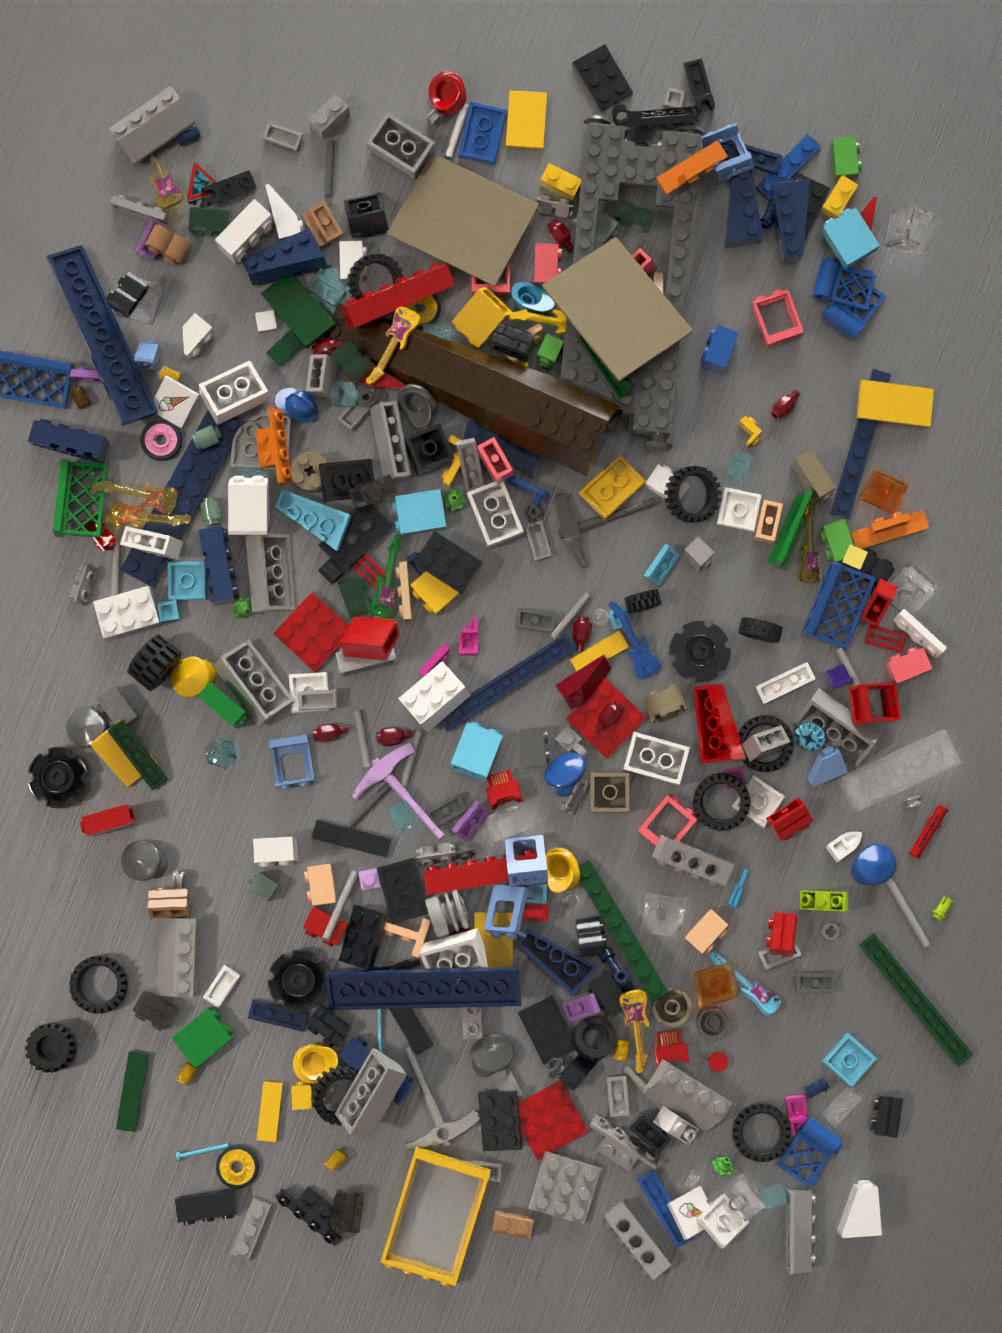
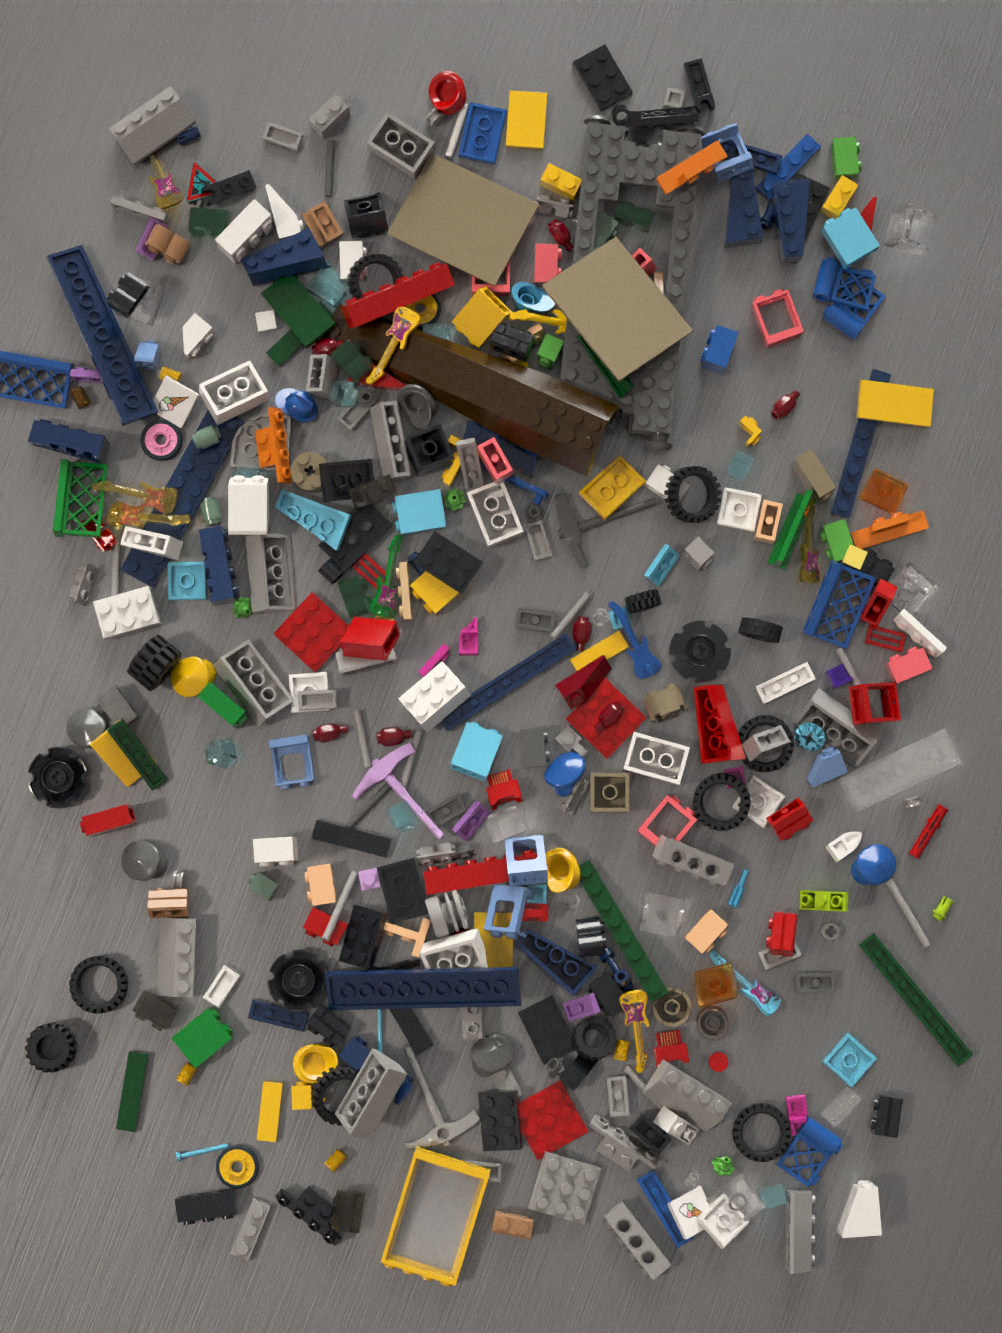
medium azure plate [157,600,180,623] -> none
dark blue pin [804,1077,830,1099] -> none

